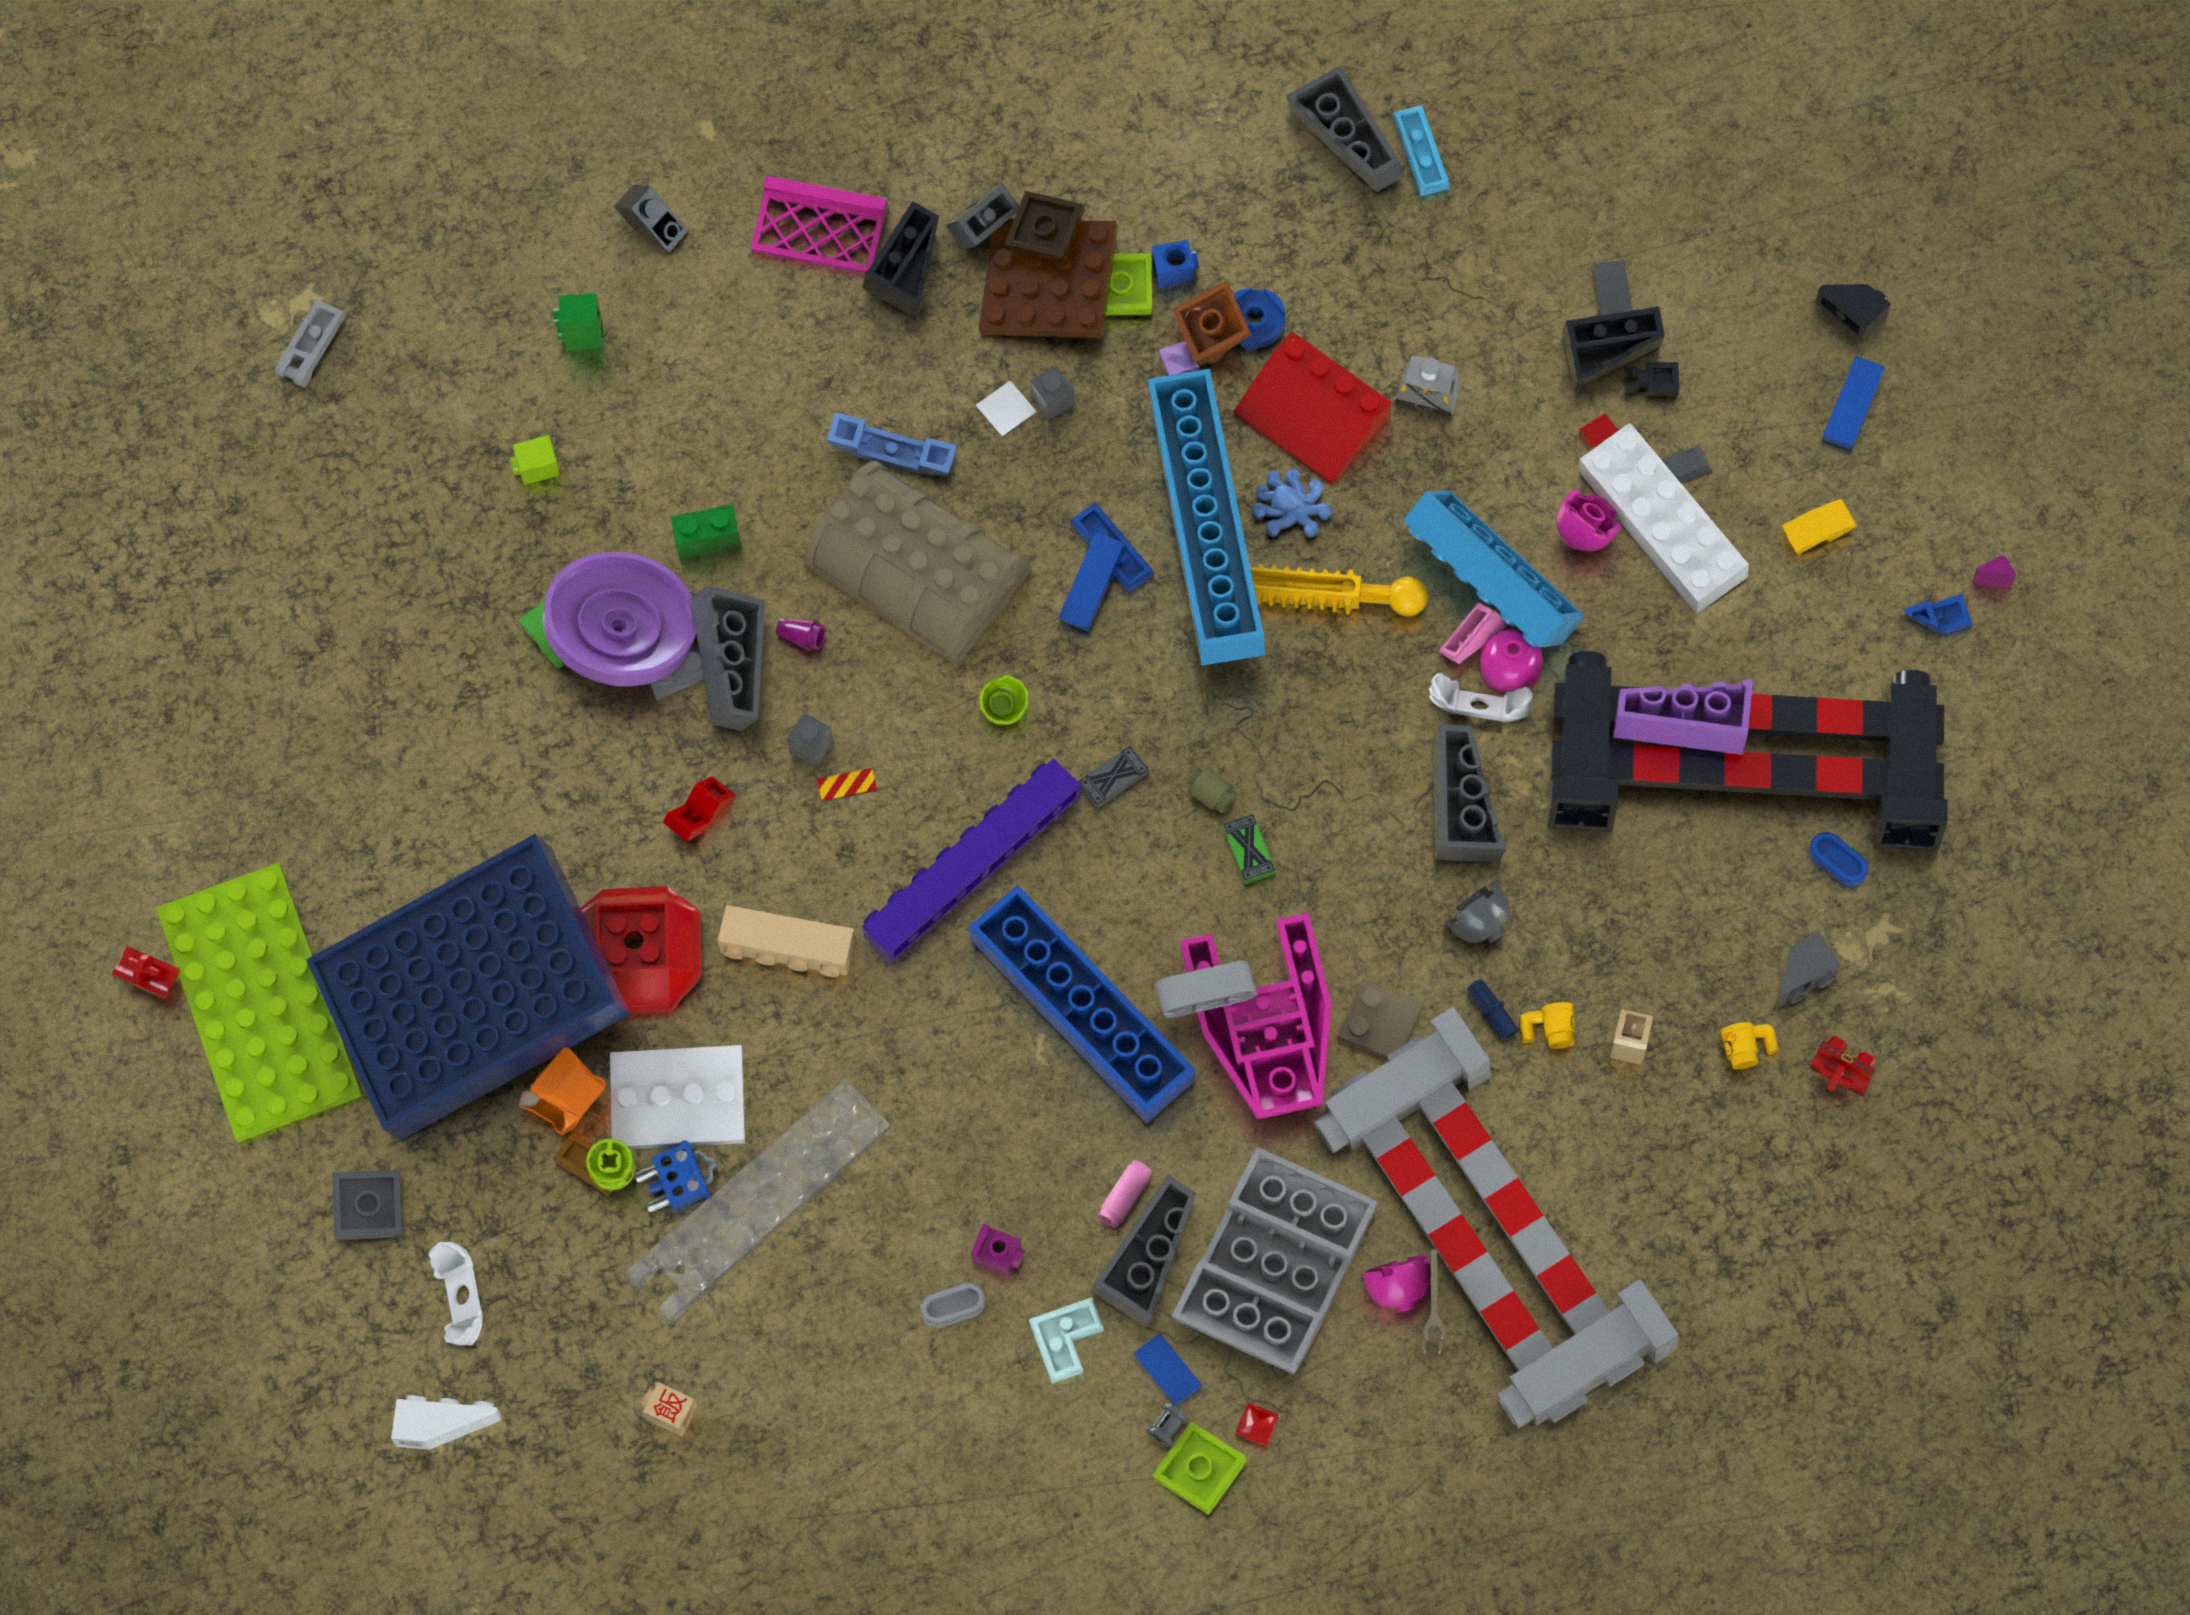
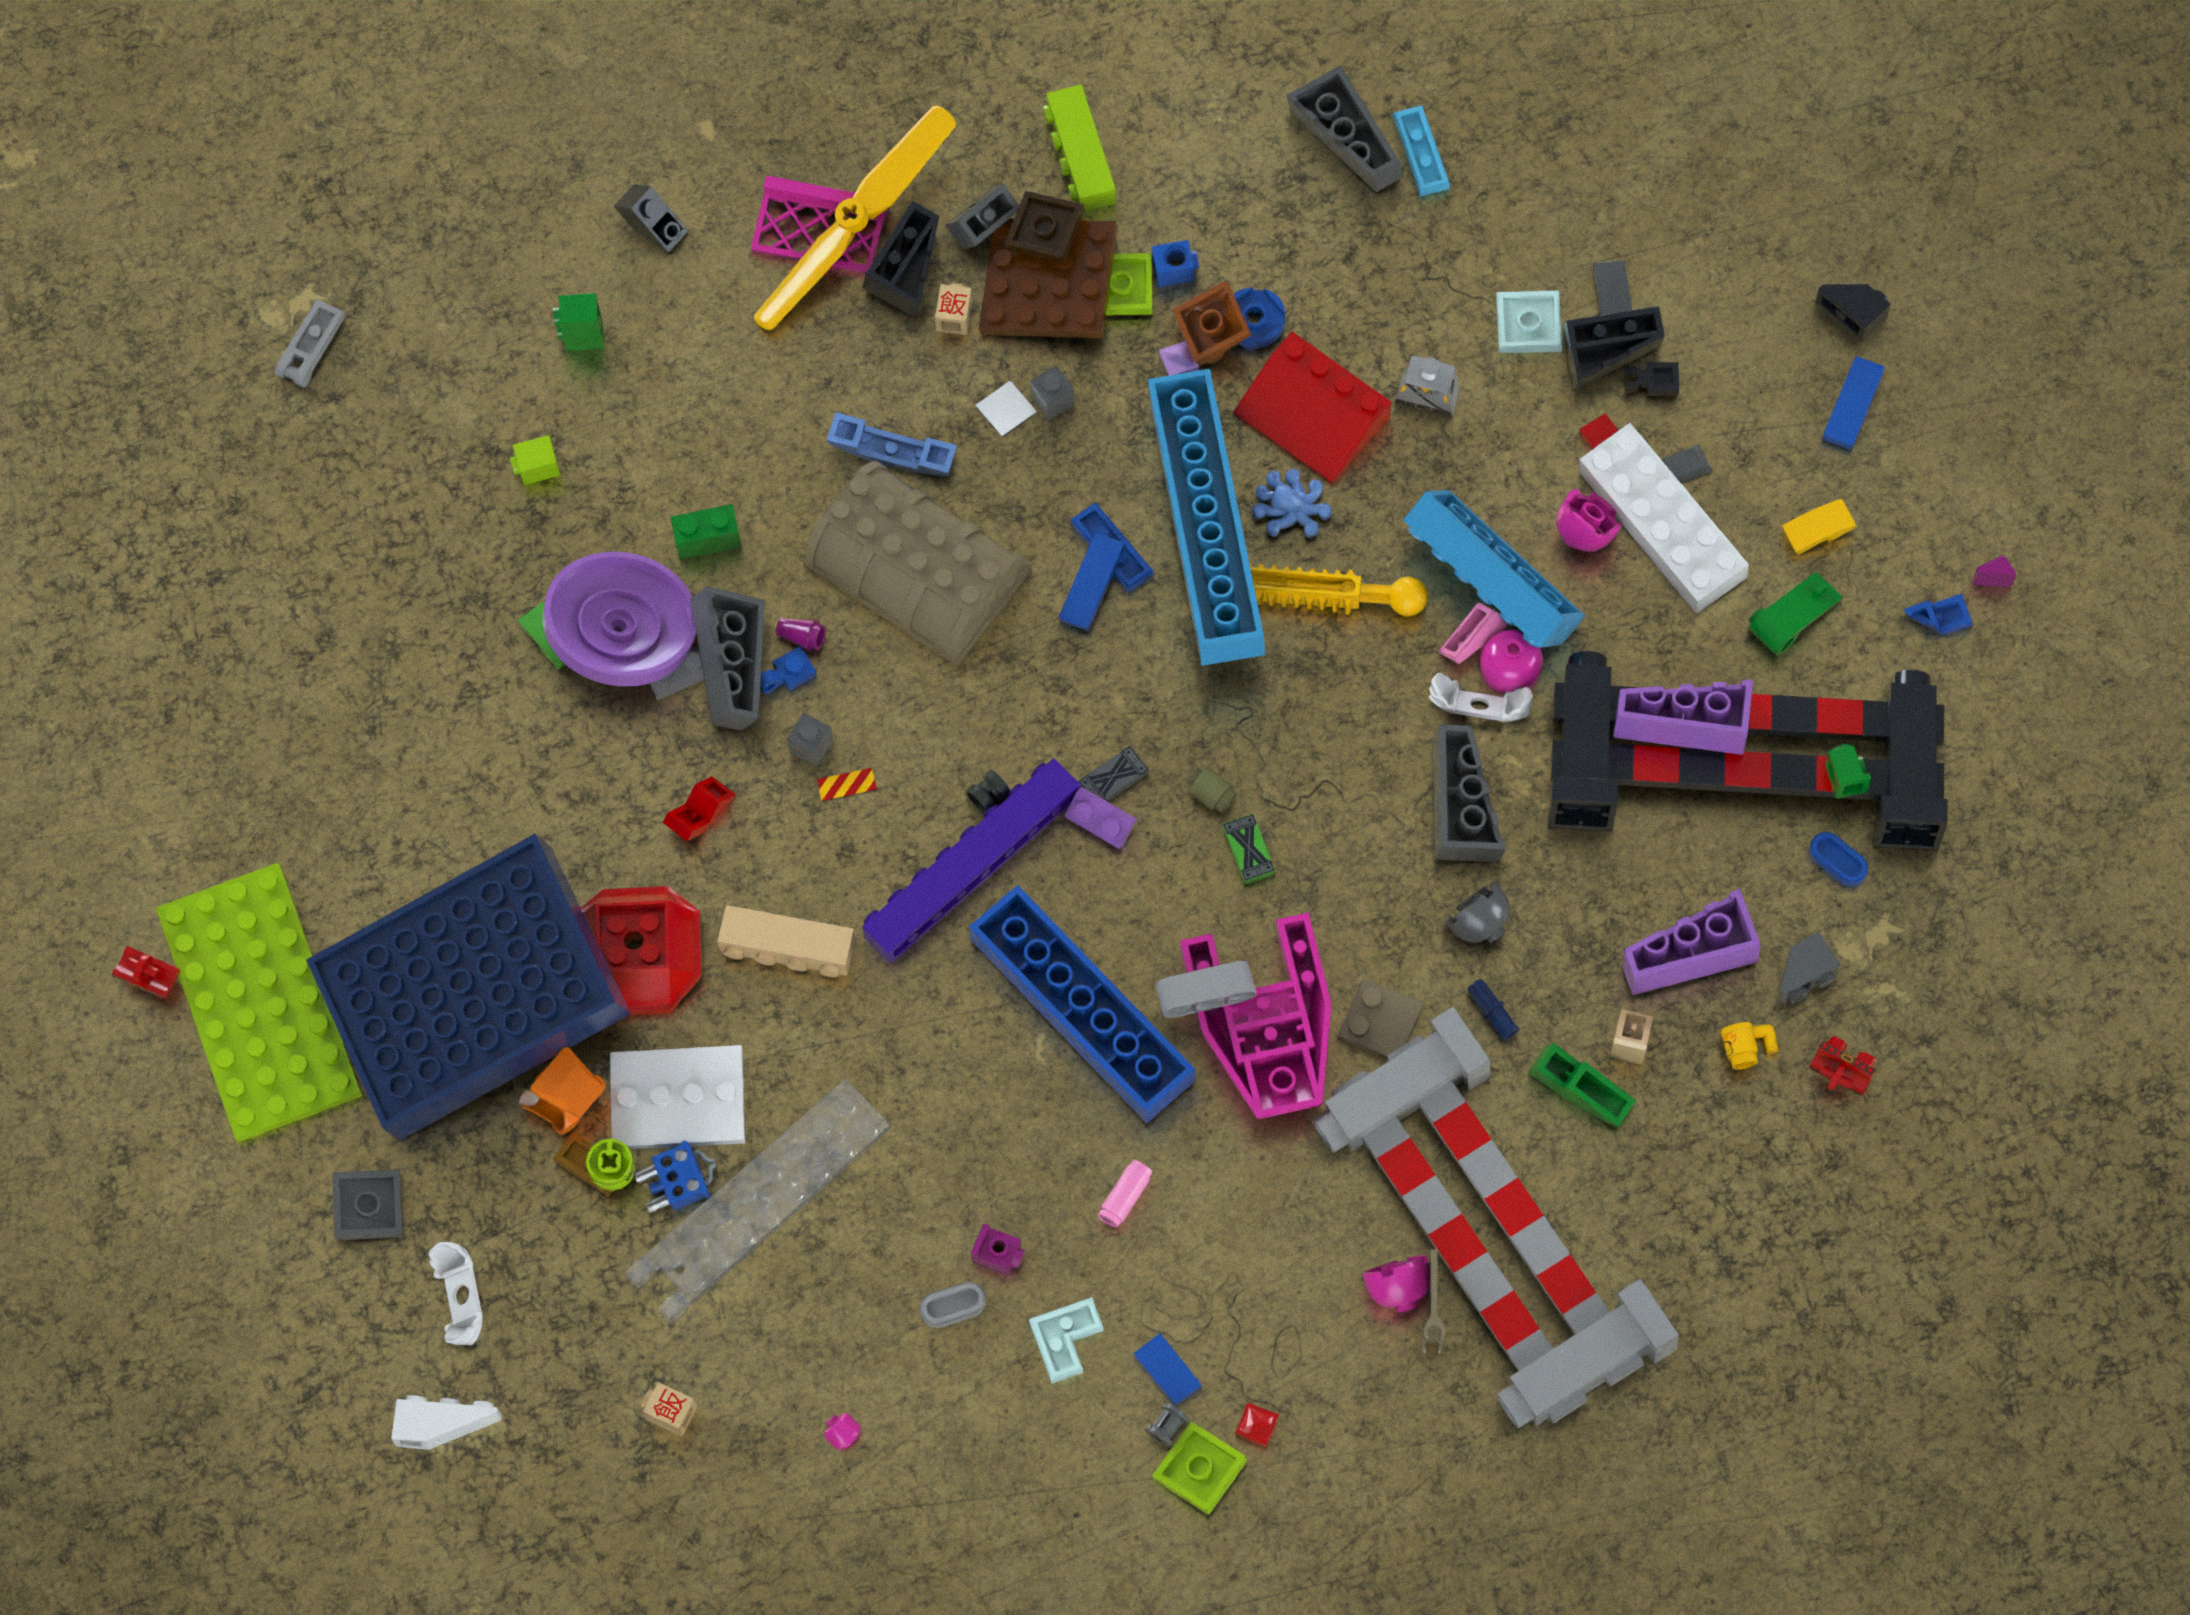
lime hair [979,675,1029,726] -> none
dark grey wedge [1091,1175,1196,1329] -> none
light grey slope [1171,1147,1378,1375] -> none
yellow piece [1519,1002,1576,1049] -> none
none -> yellow piece [754,106,956,330]
none -> blue plate [760,646,817,694]
none -> dark pink piece [824,1413,861,1450]
none -> tan brick [935,283,973,335]
none -> pearl dark grey wheel [966,770,1010,814]
none -> lime brick [1042,84,1116,212]
none -> medium lavender plate [1064,787,1137,849]
none -> light aqua tile [1496,291,1562,353]
none -> green slope [1528,1043,1636,1128]
none -> medium lavender wedge [1622,888,1761,995]
none -> green door [1749,572,1843,656]
none -> green brick [1825,744,1871,799]

